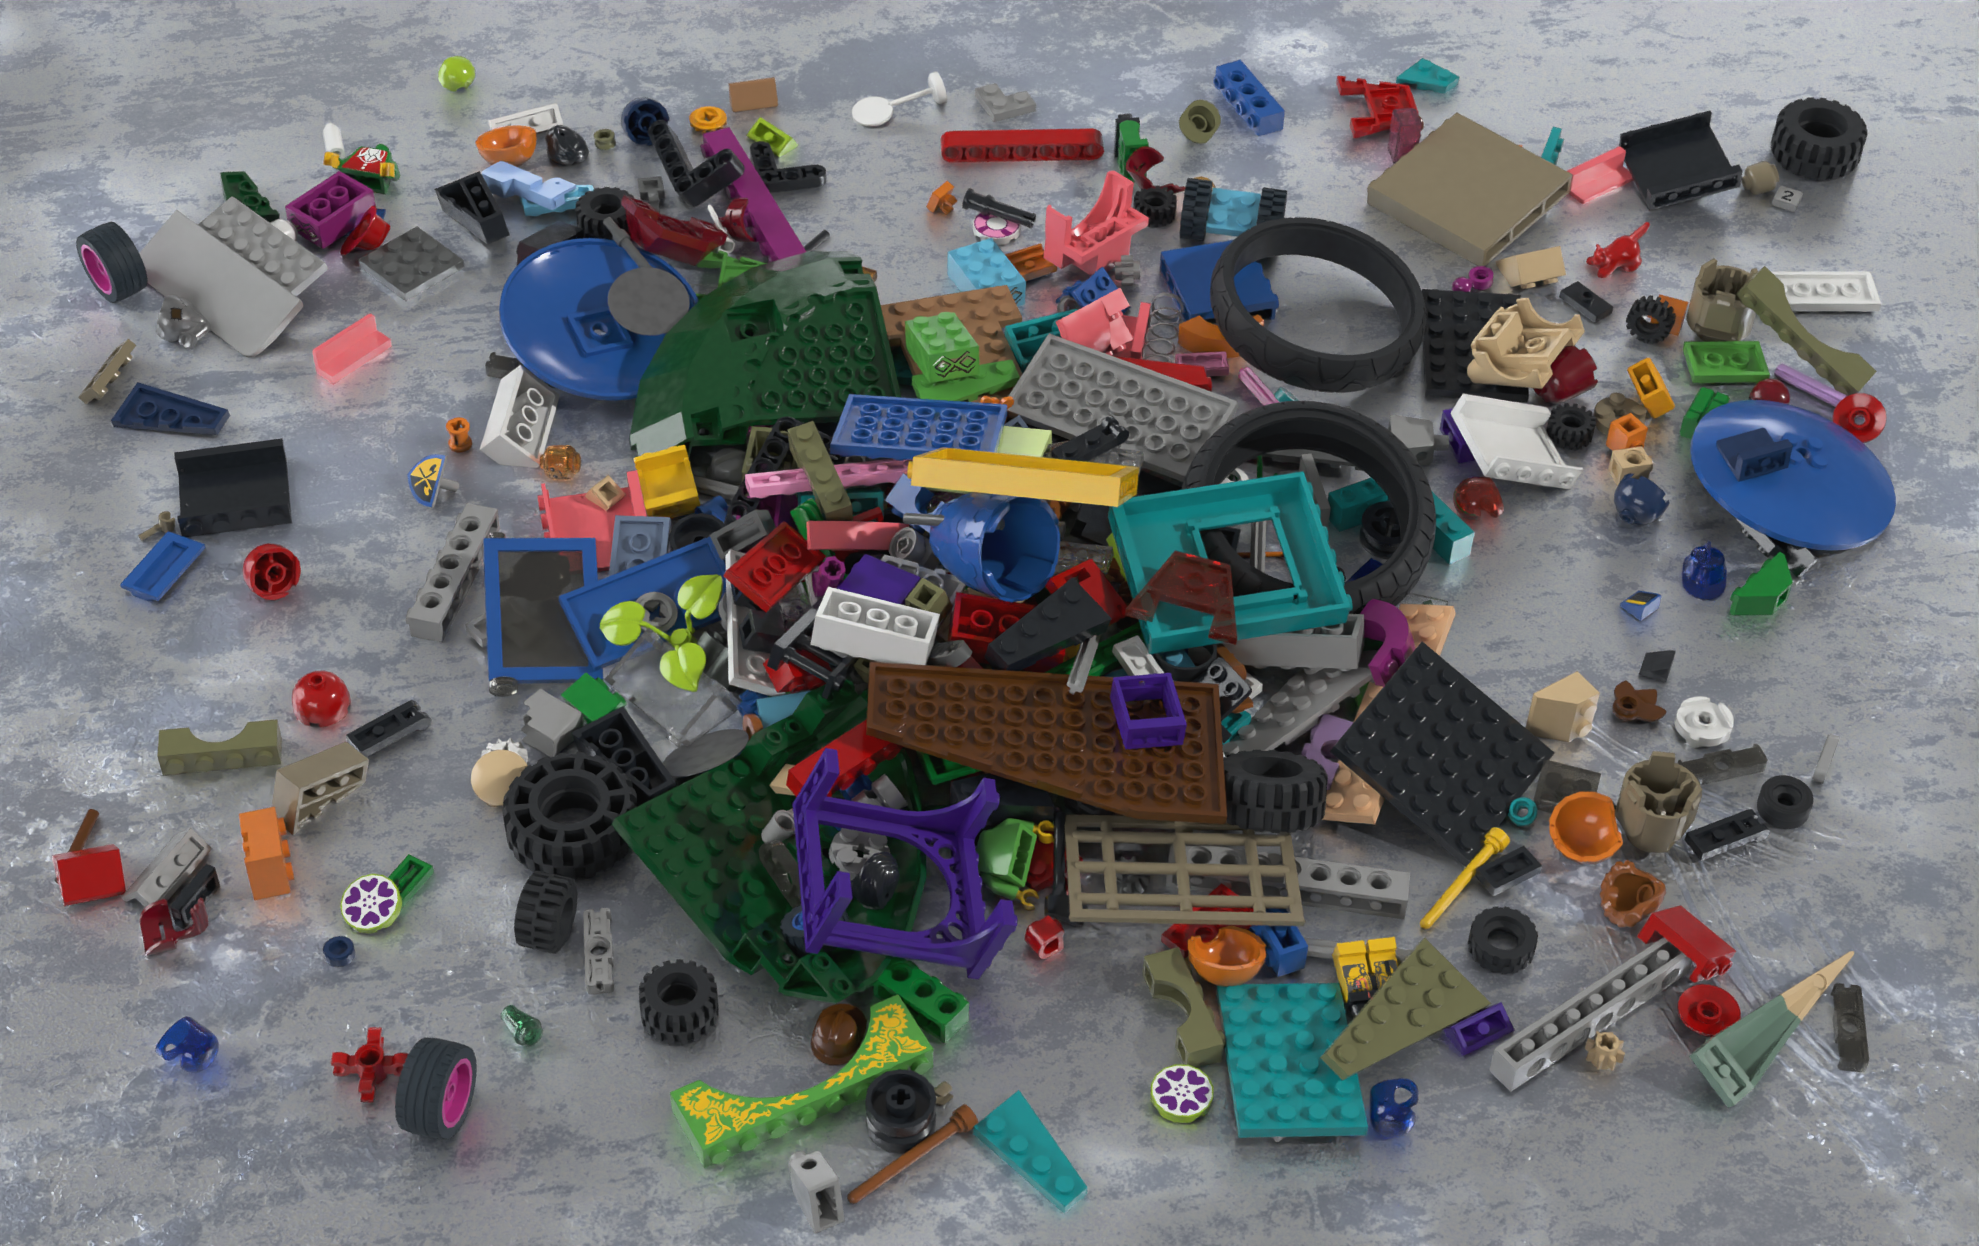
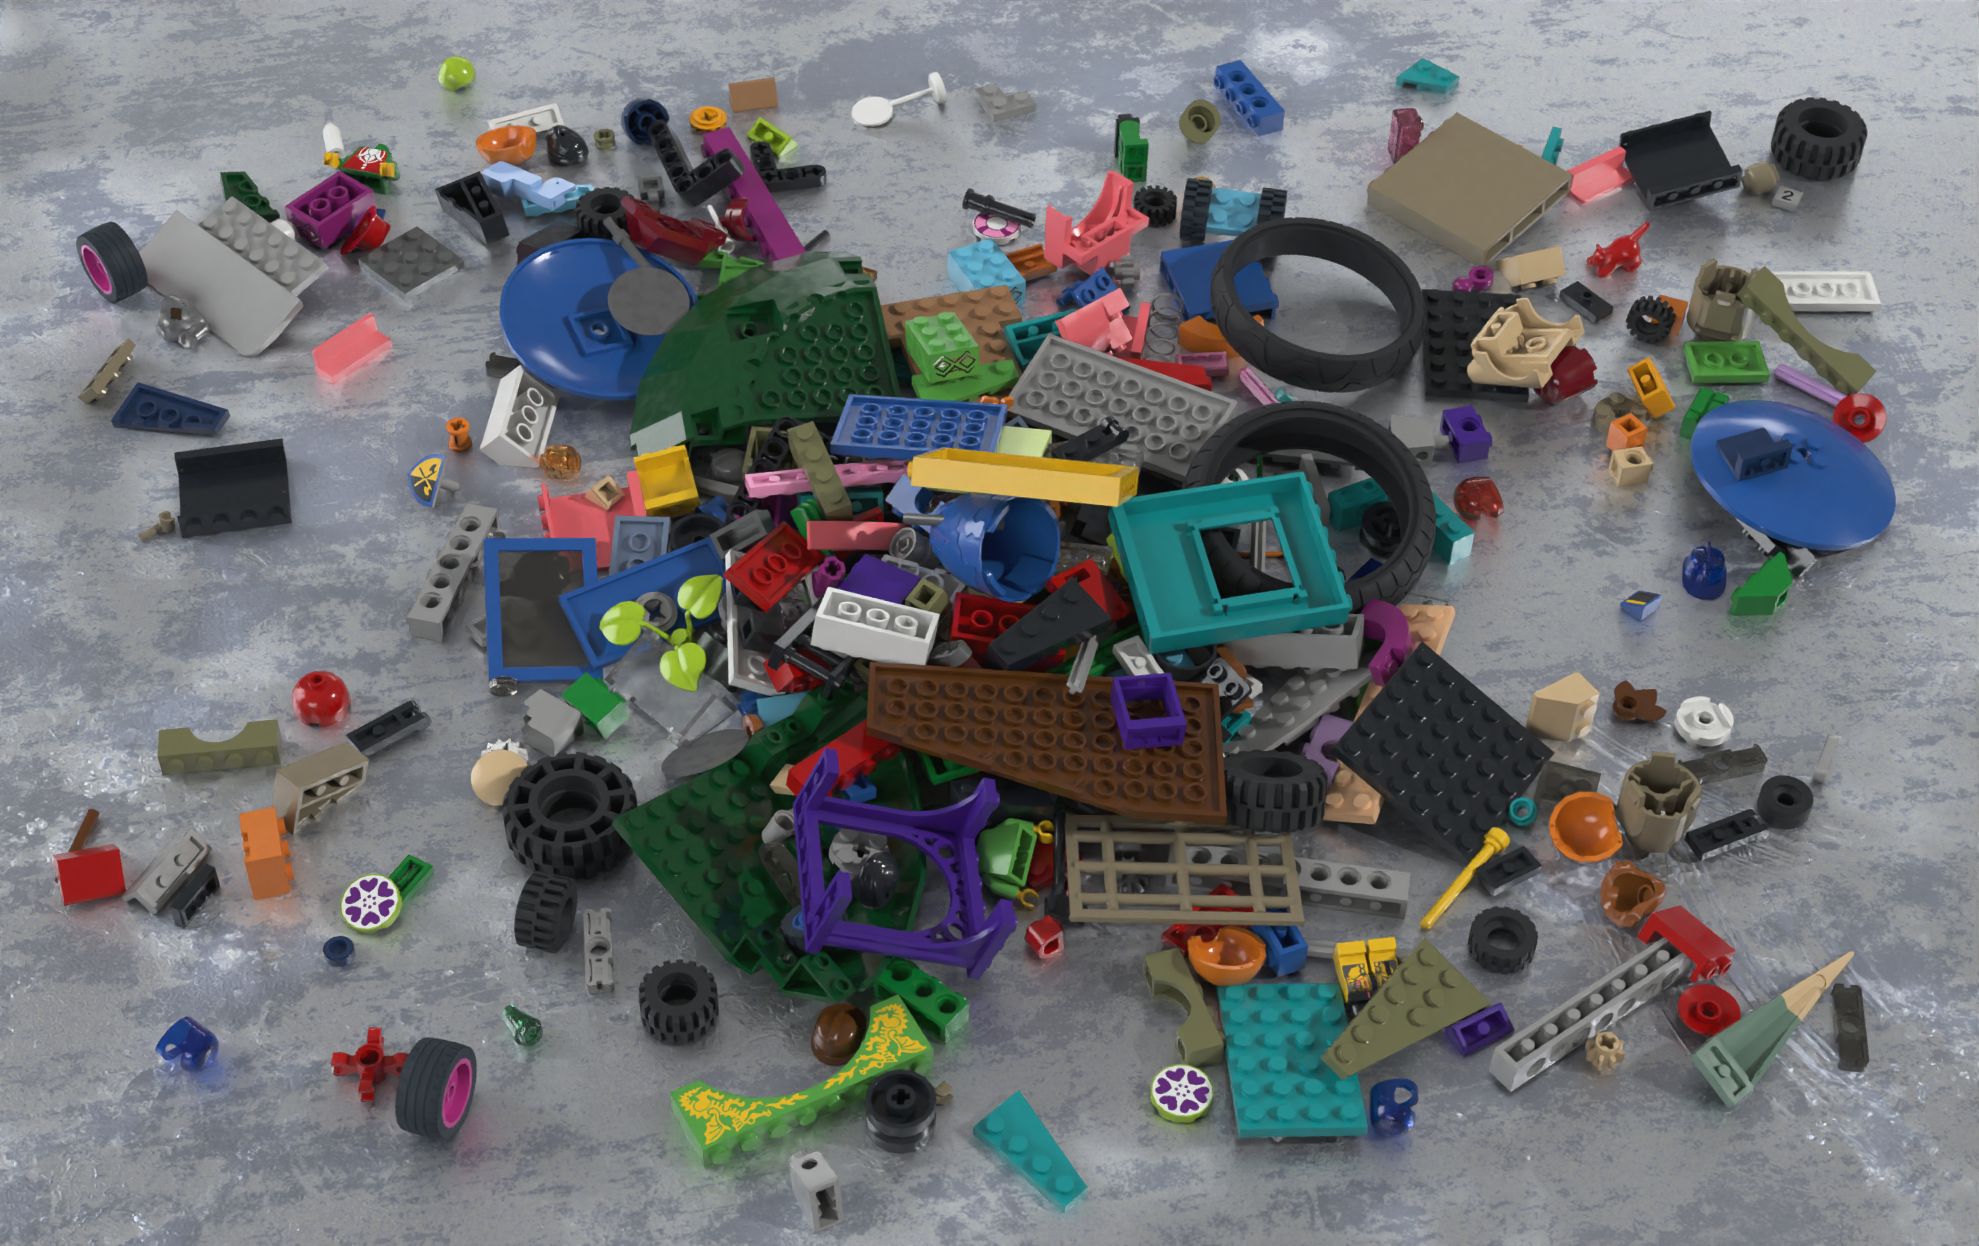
blue piece [120,531,205,601] -> none
dark red helmet [140,898,208,956] -> none
red cylinder [242,543,301,600] -> none
black wedge [572,706,677,805] -> none
dark orange piece [847,1104,978,1204] -> none
flat silver wheel [851,774,908,810] -> none
orange tile [926,181,958,215] -> none
red beam [940,128,1104,162] -> none
light grey plate [1057,295,1081,313] -> none
clear red wing [1125,550,1237,645] -> none
dark red helmet [1126,146,1185,194] -> none
red wing [1336,76,1419,138] -> none
white panel [1451,394,1583,489] -> none
black tyre [1546,403,1596,450] -> none
dark blue cylinder [1614,473,1670,525] -> none
black slope [1639,650,1676,682] -> none
dark red hair [1749,378,1790,404] -> none

